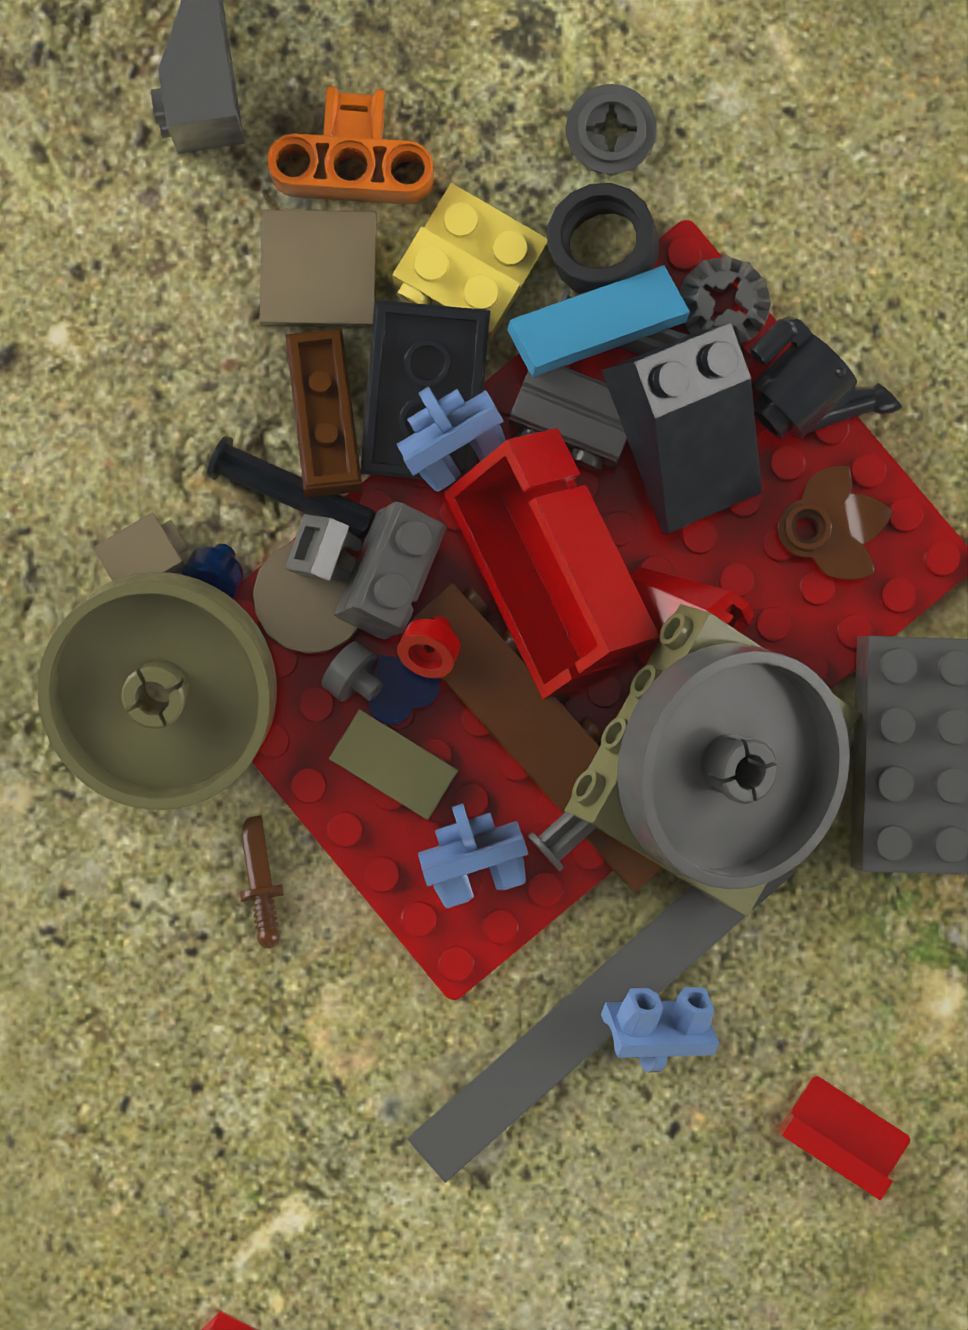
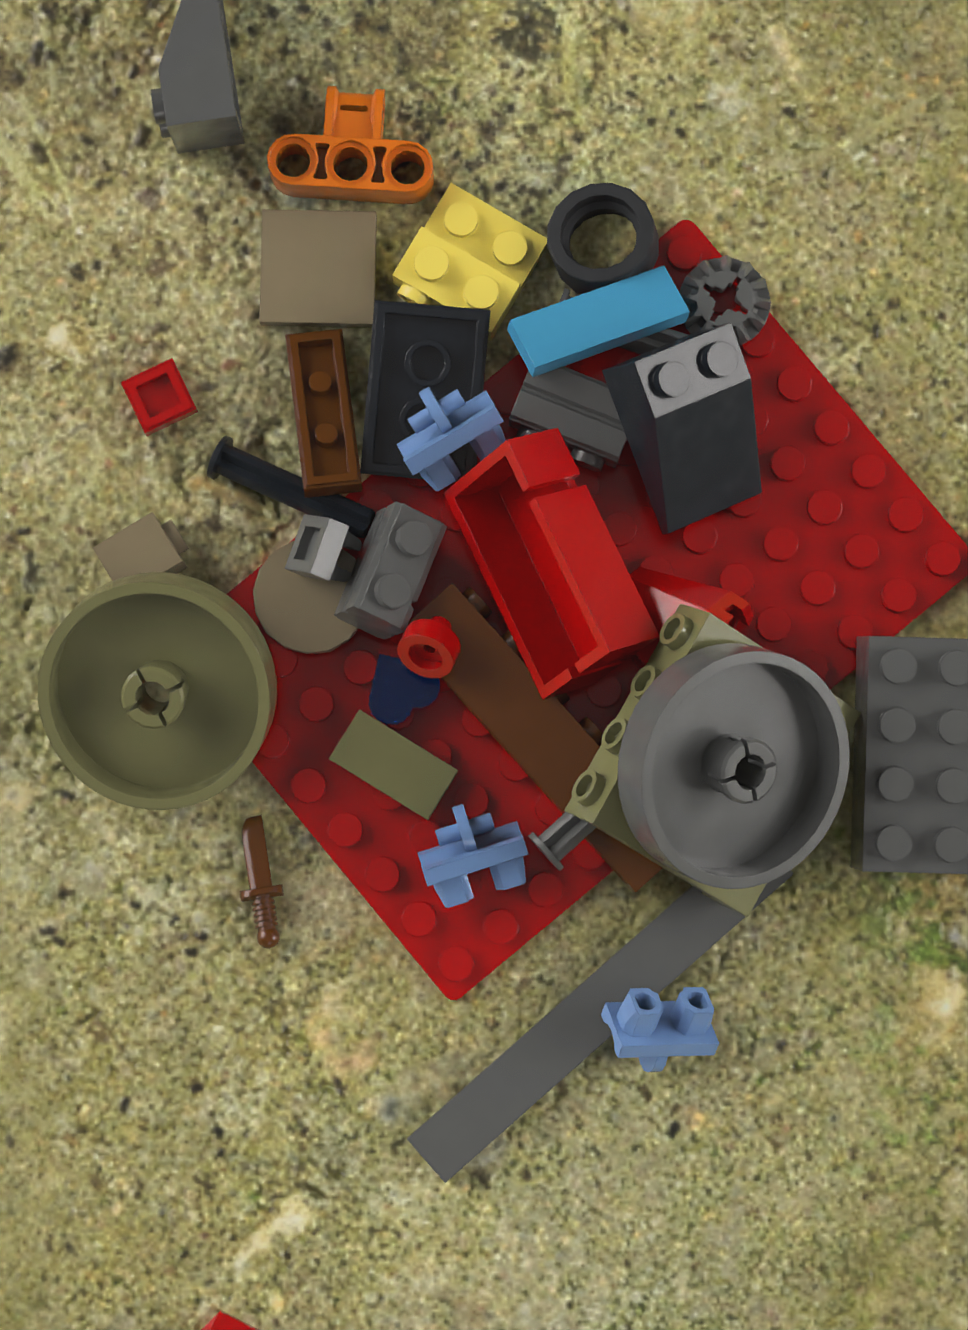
clear blue tile [181,544,244,599] -> none
dark grey tile [322,641,384,702] -> none
dark grey gear [566,84,657,177] -> none
black piece [750,316,903,439] -> none
red panel [776,1076,911,1201] -> none
reddish brown plate [777,466,892,580] -> none
none -> red tile [121,358,198,436]

